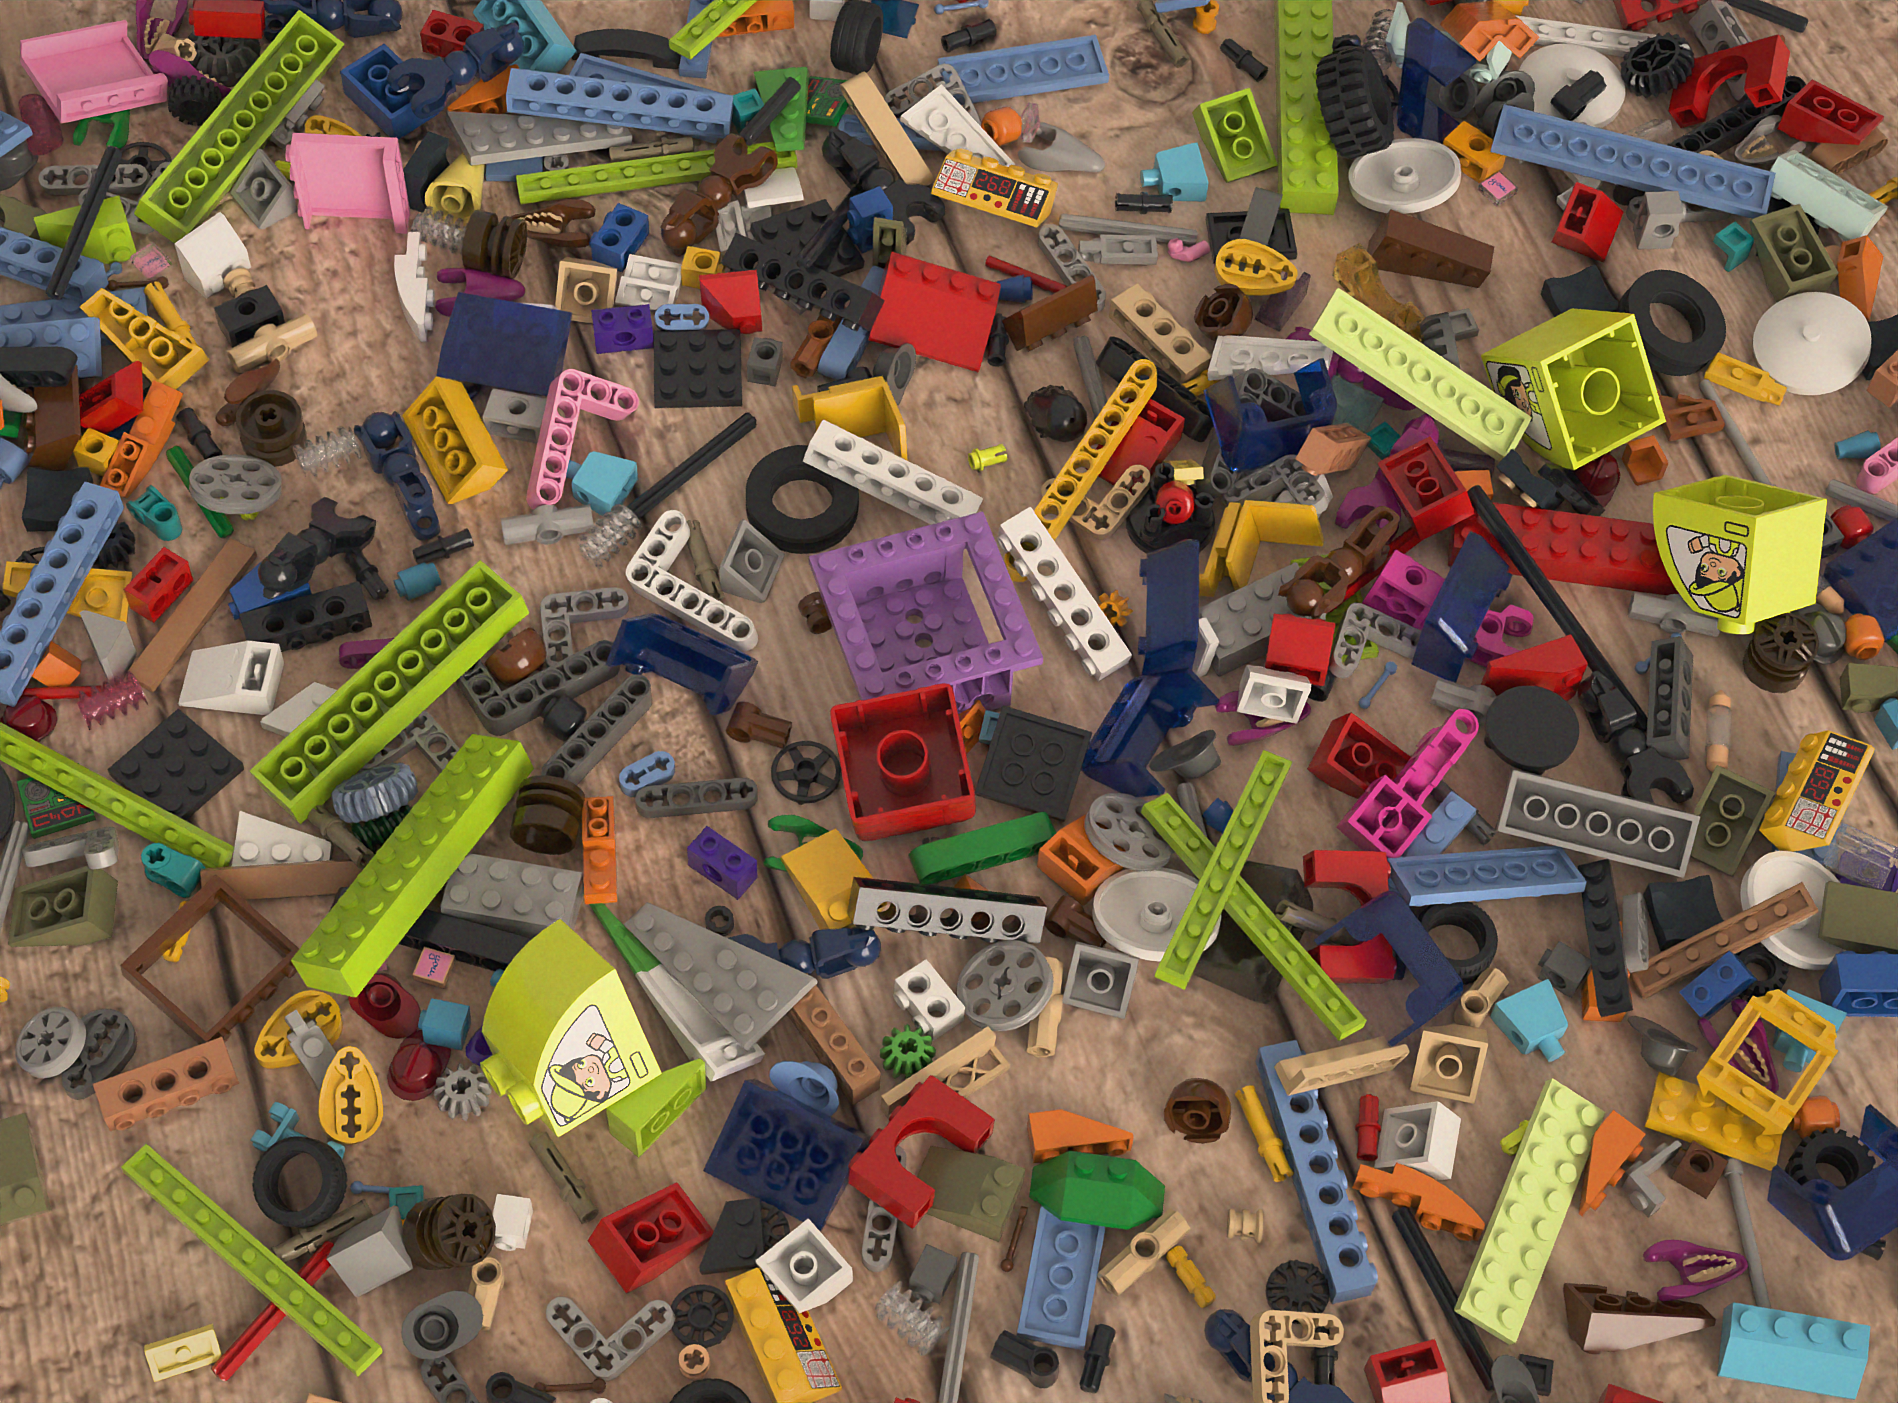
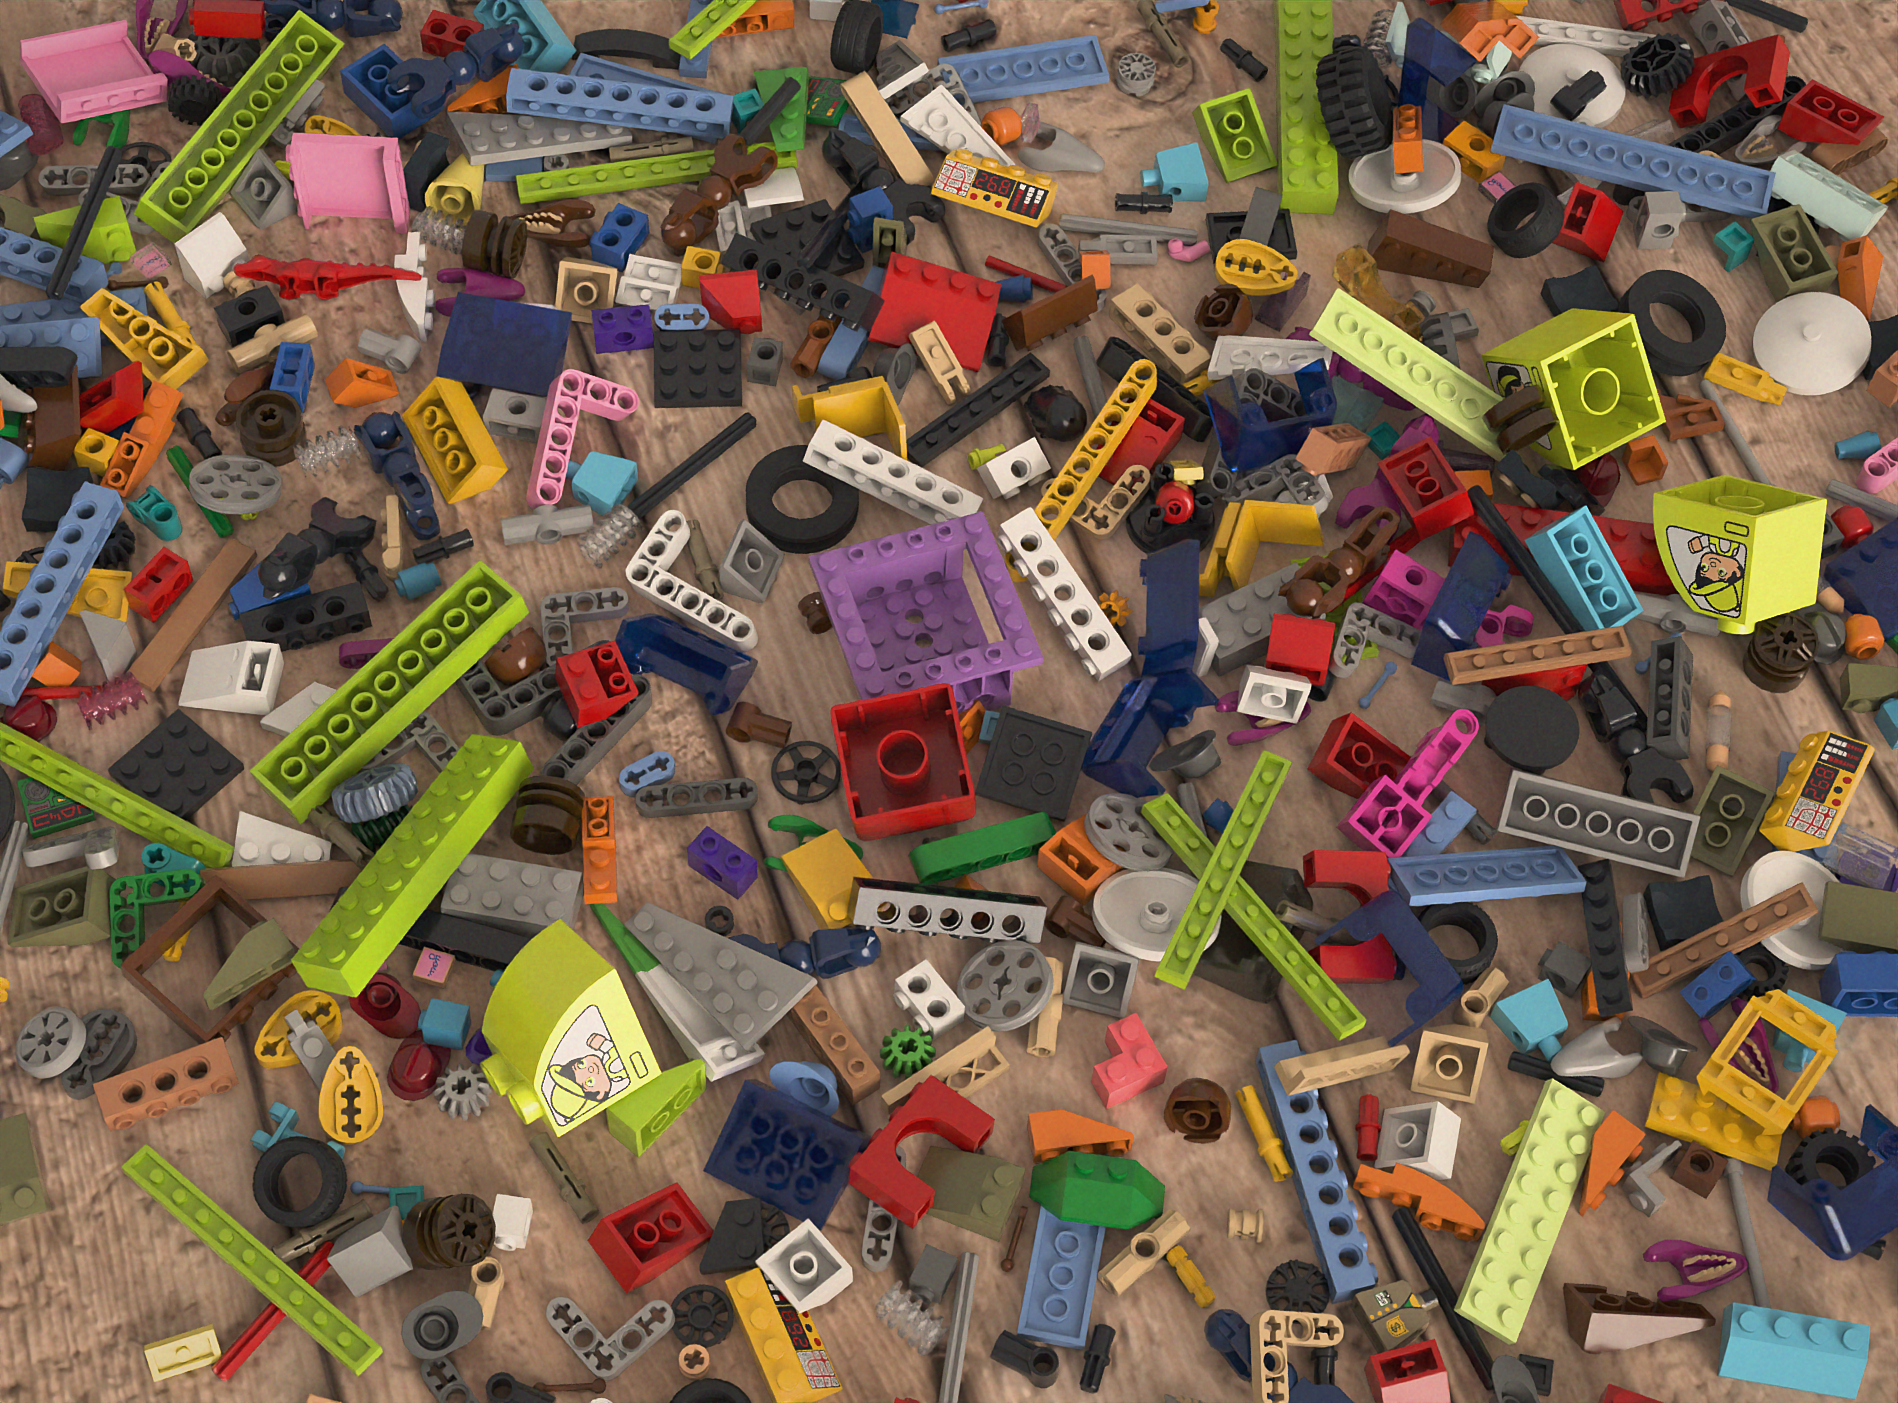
none -> green beam [109,869,206,969]
none -> olive slope [203,918,295,1011]
none -> red animal [233,254,422,300]
none -> blue brick [270,342,315,413]
none -> orange slope [325,358,399,408]
none -> light grey piece [358,328,421,374]
none -> tan hinge [381,495,403,582]
none -> red slope [555,640,638,728]
none -> light grey wing [877,40,929,99]
none -> black plate [906,352,1050,468]
none -> tan hinge [908,321,971,405]
none -> white brick [977,437,1051,500]
none -> orange panel [1079,250,1111,289]
none -> coral brick [1091,1013,1168,1109]
none -> light grey wheel [1116,53,1156,96]
none -> dark tan torso [1350,1280,1439,1354]
none -> orange slope [1393,104,1423,174]
none -> light grey bush [1407,290,1436,319]
none -> medium nougat tile [1443,626,1632,685]
none -> dark brown wheel [1482,385,1560,455]
none -> black tyre [1487,182,1565,258]
none -> black axle [1508,1051,1604,1097]
none -> medium azure slope [1525,506,1644,631]
none -> light grey animal [1551,1017,1643,1078]

